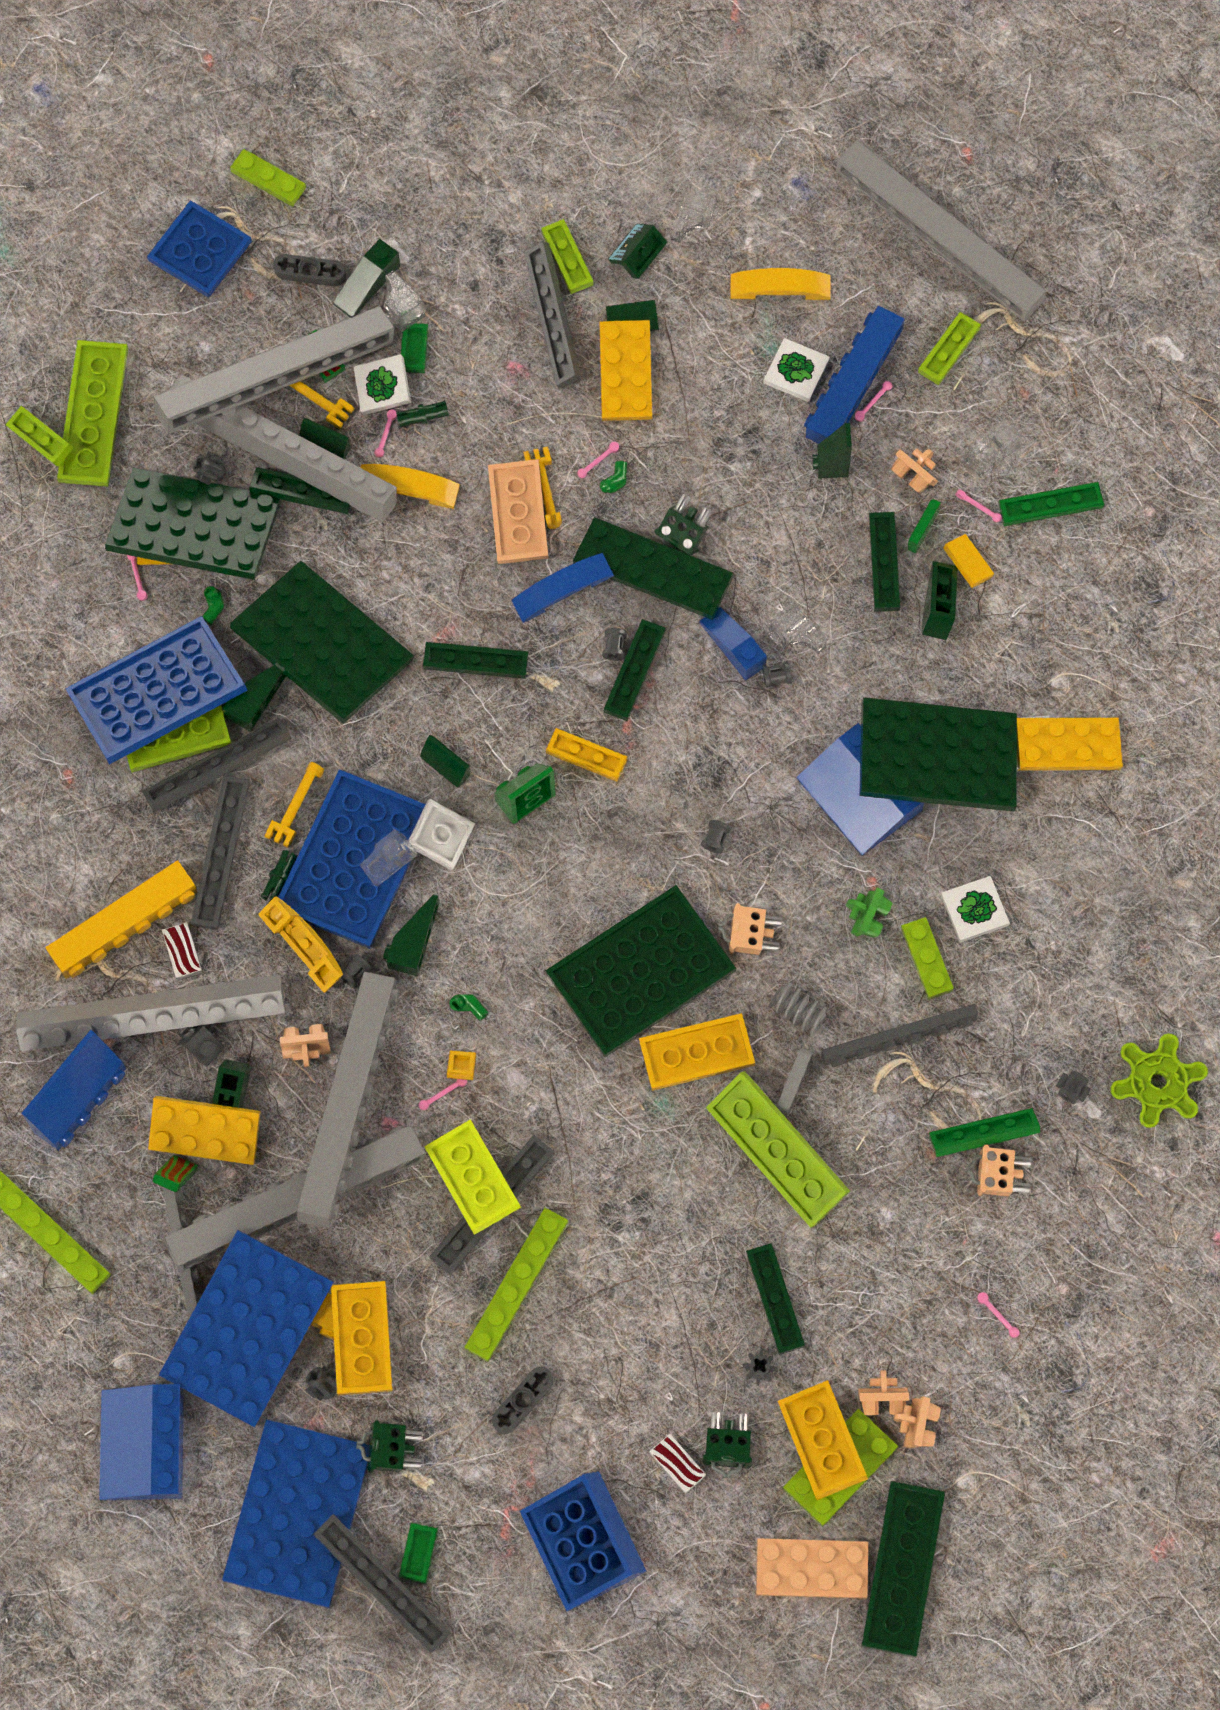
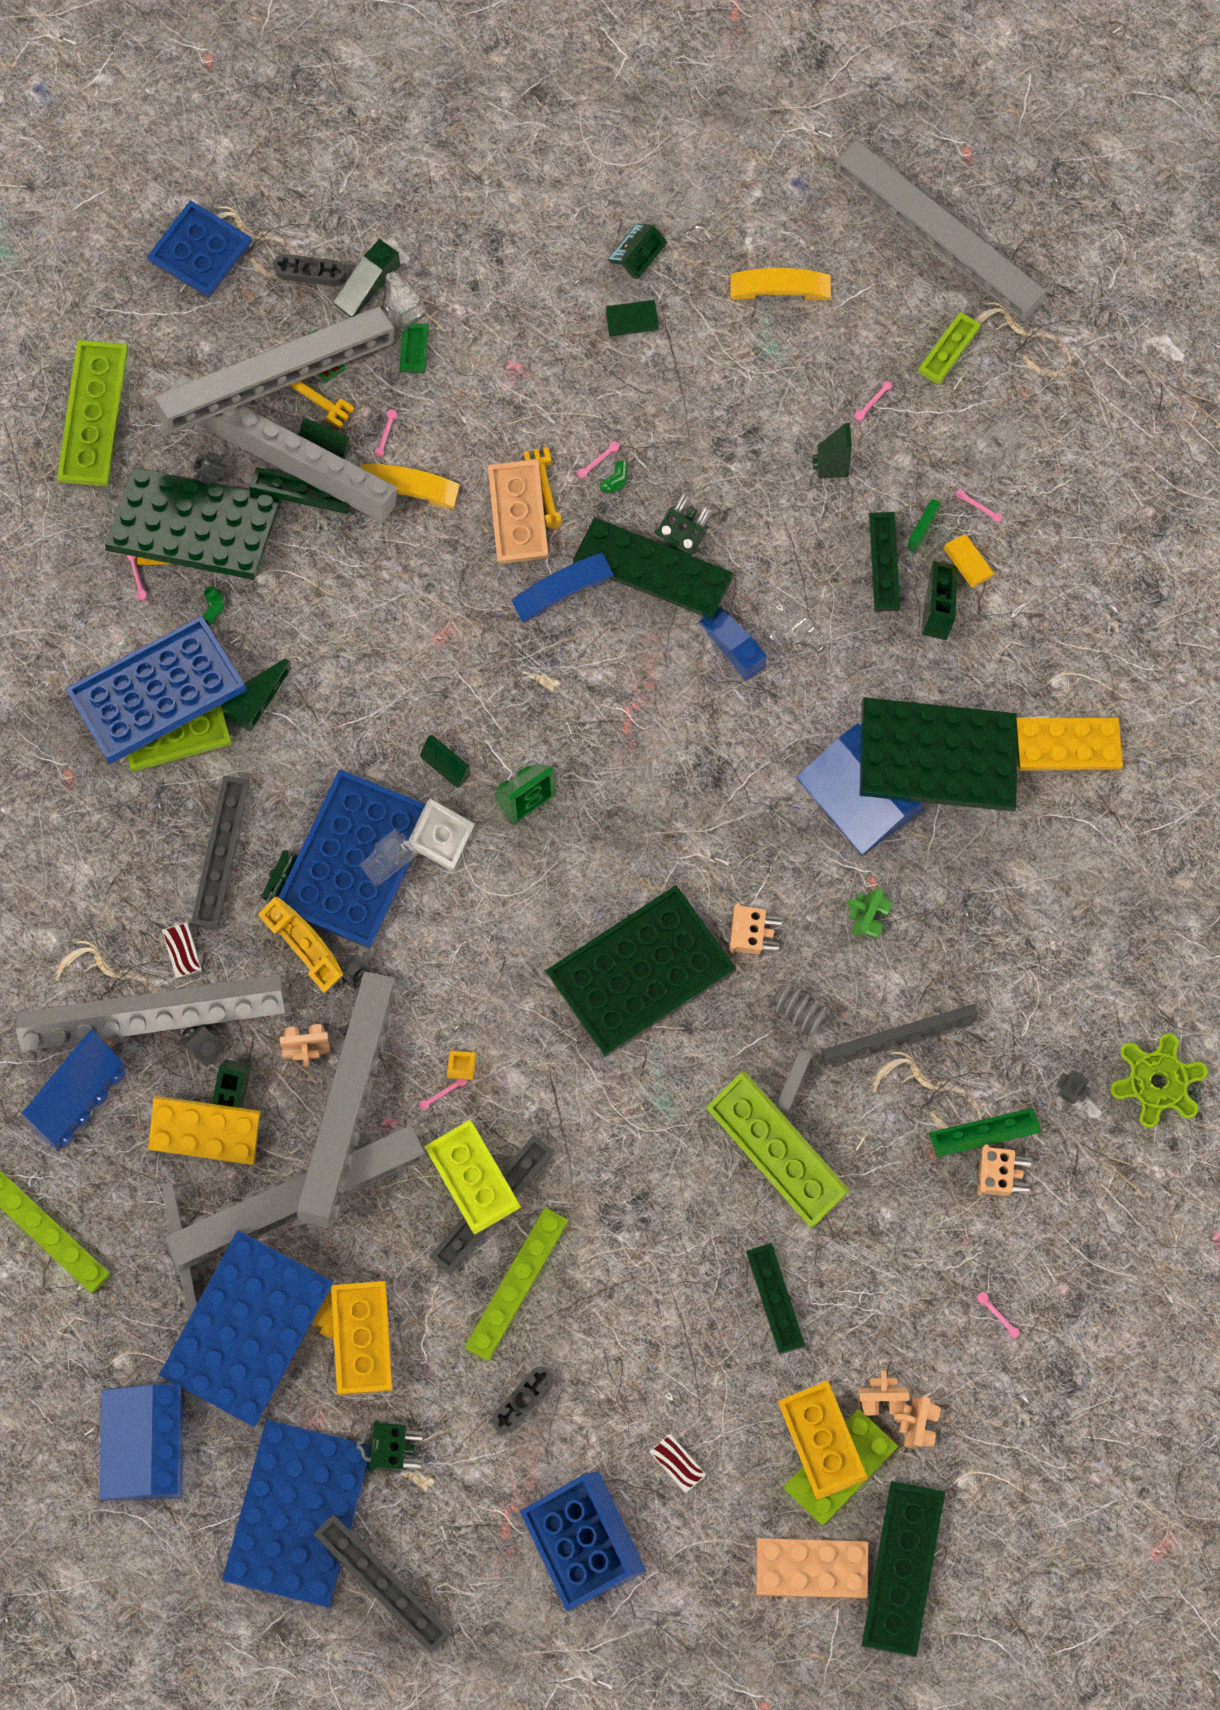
lime plate [5,406,74,467] -> none
yellow brick [45,860,198,979] -> none
dark grey plate [142,718,292,813] -> none
green tile [152,1155,198,1192] -> none
lime plate [230,148,306,207] -> none
dark green plate [230,561,414,724] -> none
yellow hinge [265,762,324,848] -> none
dark grey gear [305,1366,337,1401] -> none
white tile [354,354,411,415] -> none
dark green slope [383,894,440,976] -> none
dark green pin [396,400,449,428] -> none
green tile [399,1523,438,1584] -> none
dark green plate [423,642,529,679] -> none
green arm [449,994,489,1021] -> none
dark grey plate [524,241,581,388] -> none
lime plate [541,219,594,294] -> none
yellow tile [546,728,627,782] -> none
yellow plate [599,320,652,421] -> none
dark grey bush [602,628,627,661] -> none
dark green plate [603,619,666,721] -> none
yellow plate [639,1013,755,1091] -> none
dark grey bush [701,820,731,854] -> none
dark green piece [702,1412,752,1478] -> none
dark grey gear [743,1350,777,1386] -> none
dark grey bush [762,661,792,688] -> none
white tile [763,338,830,402] -> none
blue brick [804,305,905,444] -> none
light nougat hips [891,448,938,494] -> none
lime plate [901,917,954,1000] -> none
white tile [941,876,1010,943] -> none
green tile [998,482,1104,526] -> none

